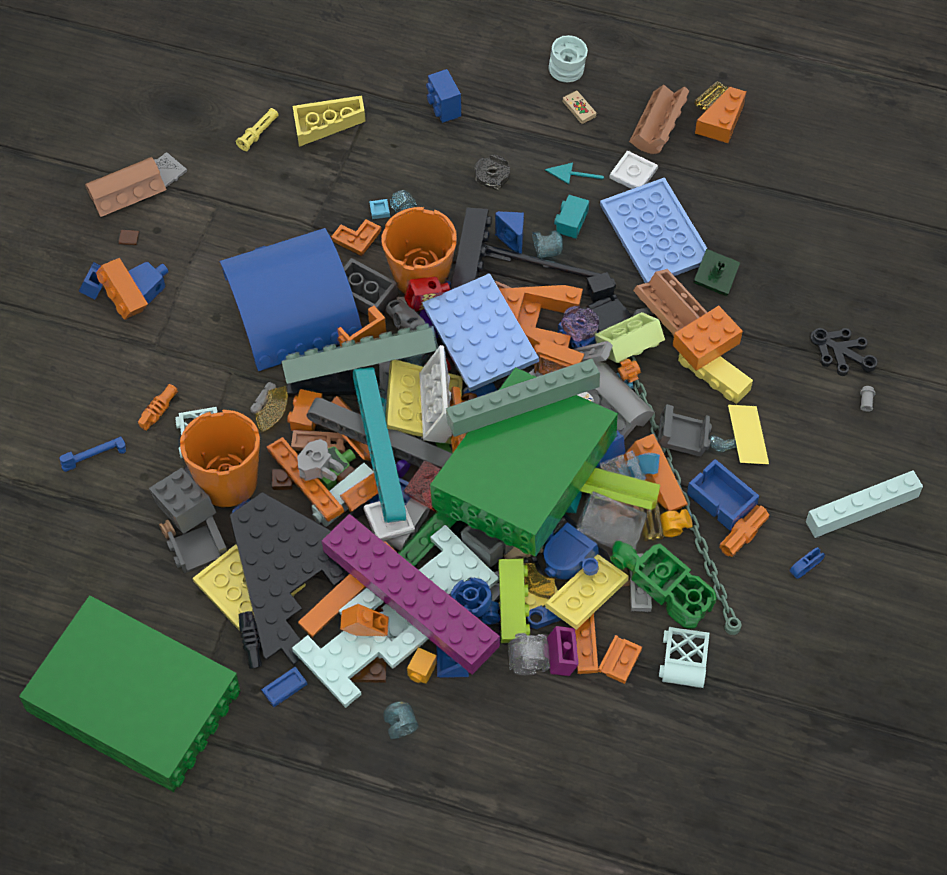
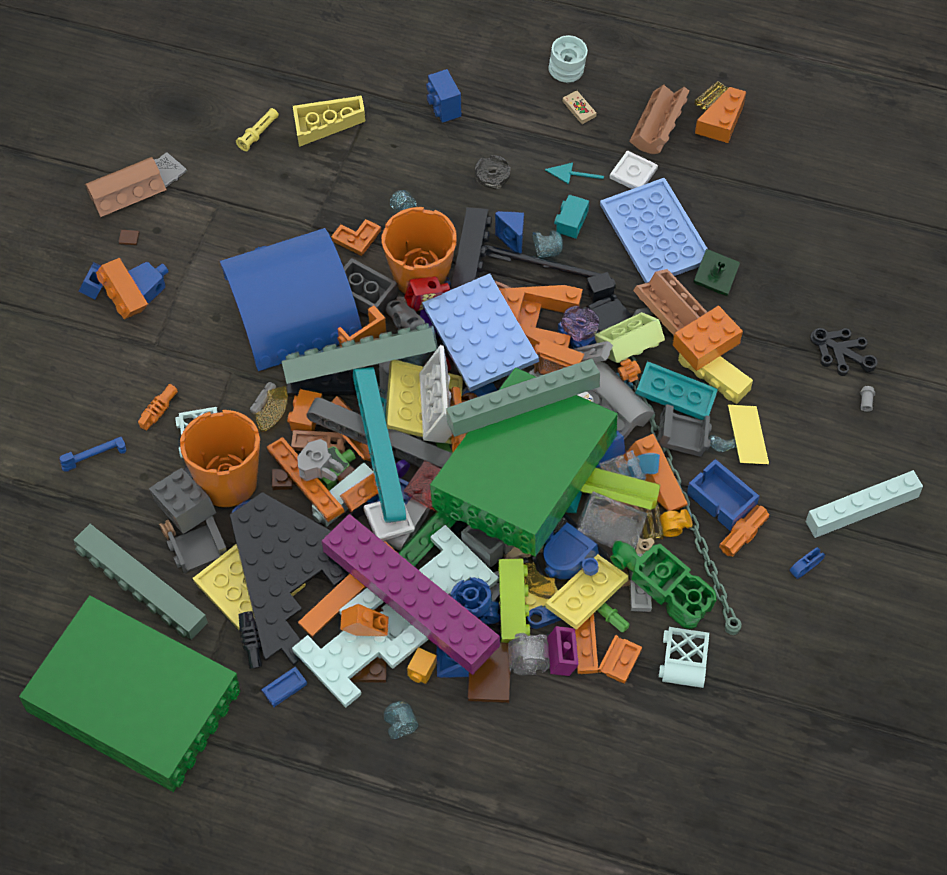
medium azure tile [370,199,390,219] -> none
none -> sand green brick [74,524,208,640]
none -> reddish brown tile [468,643,511,703]
none -> bright green axle [596,603,629,632]
none -> teal plate [635,361,718,420]
none -> tan plate [635,538,654,554]

